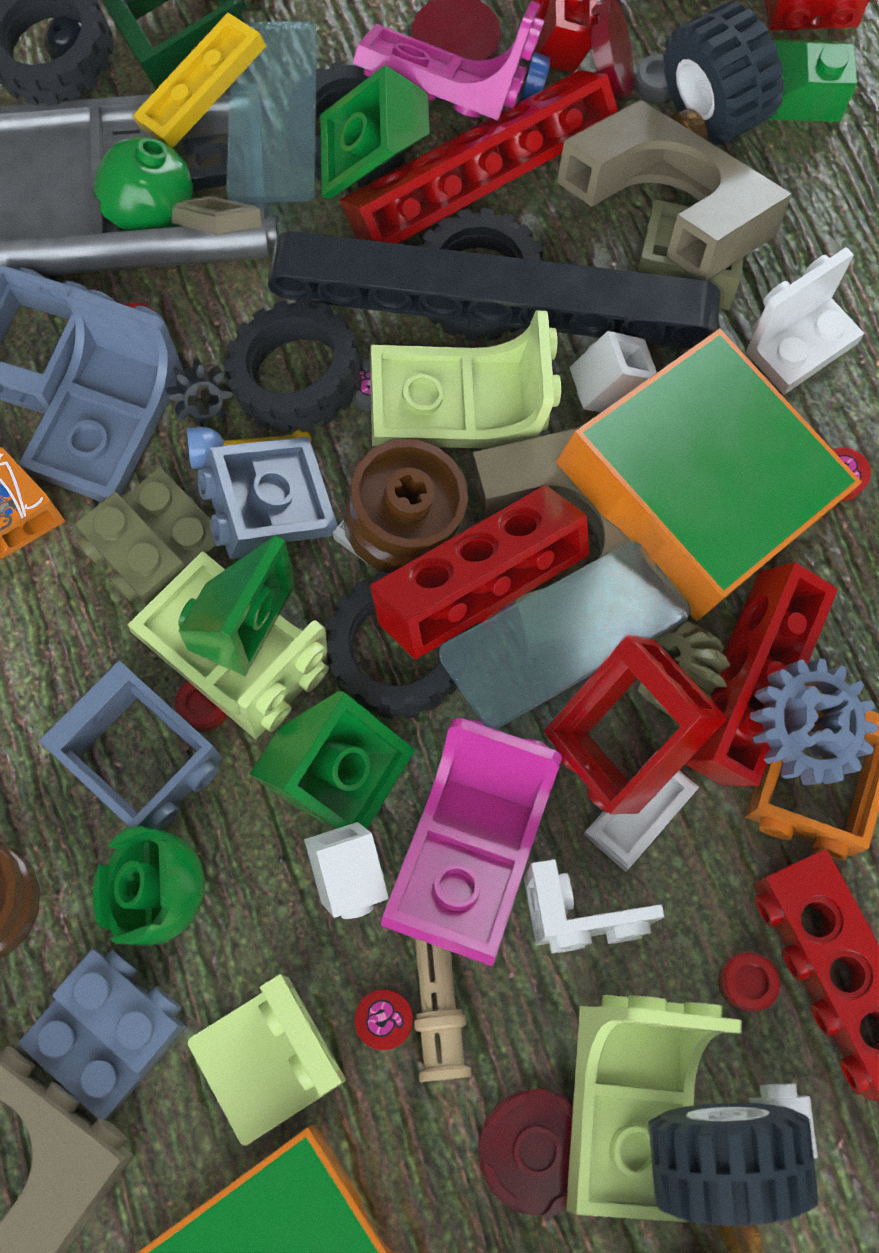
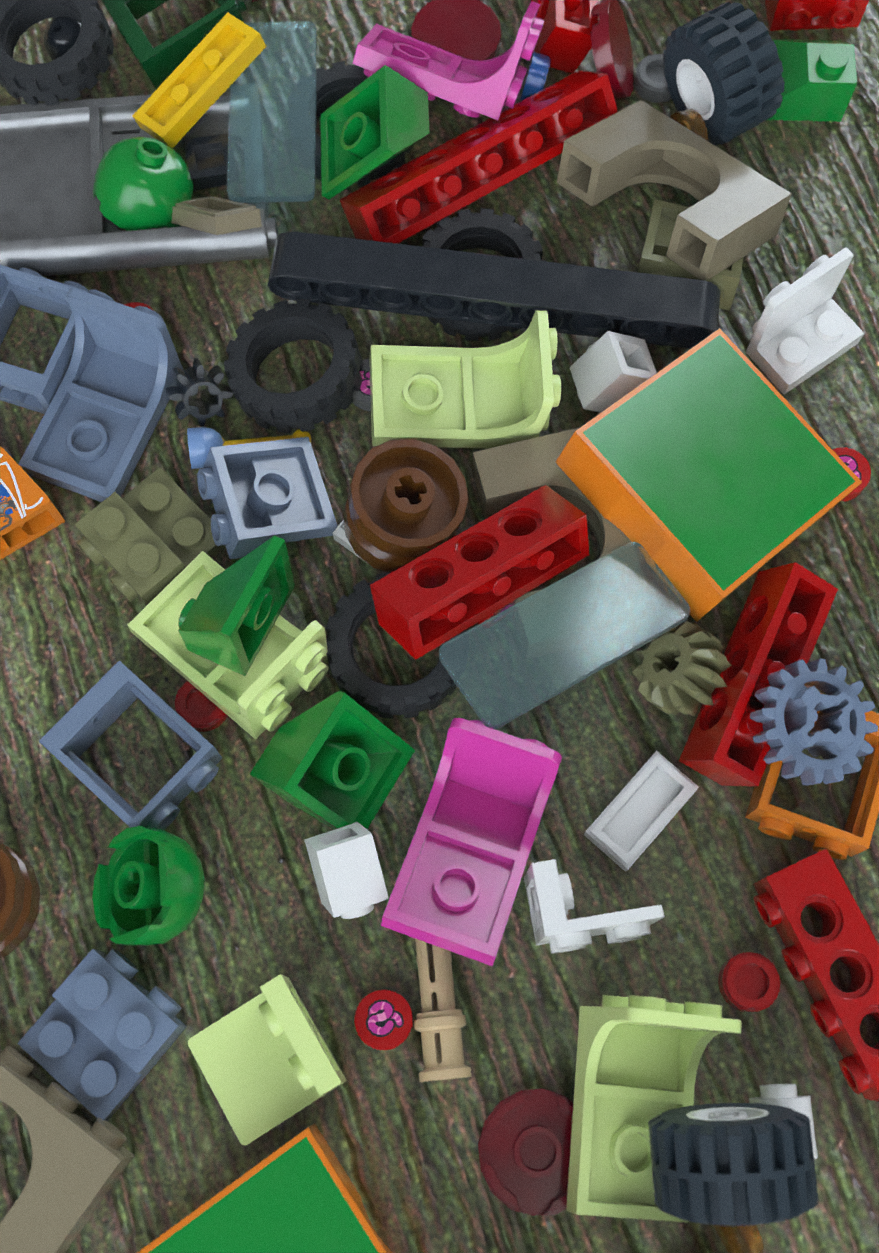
red window [543,634,727,814] -> none

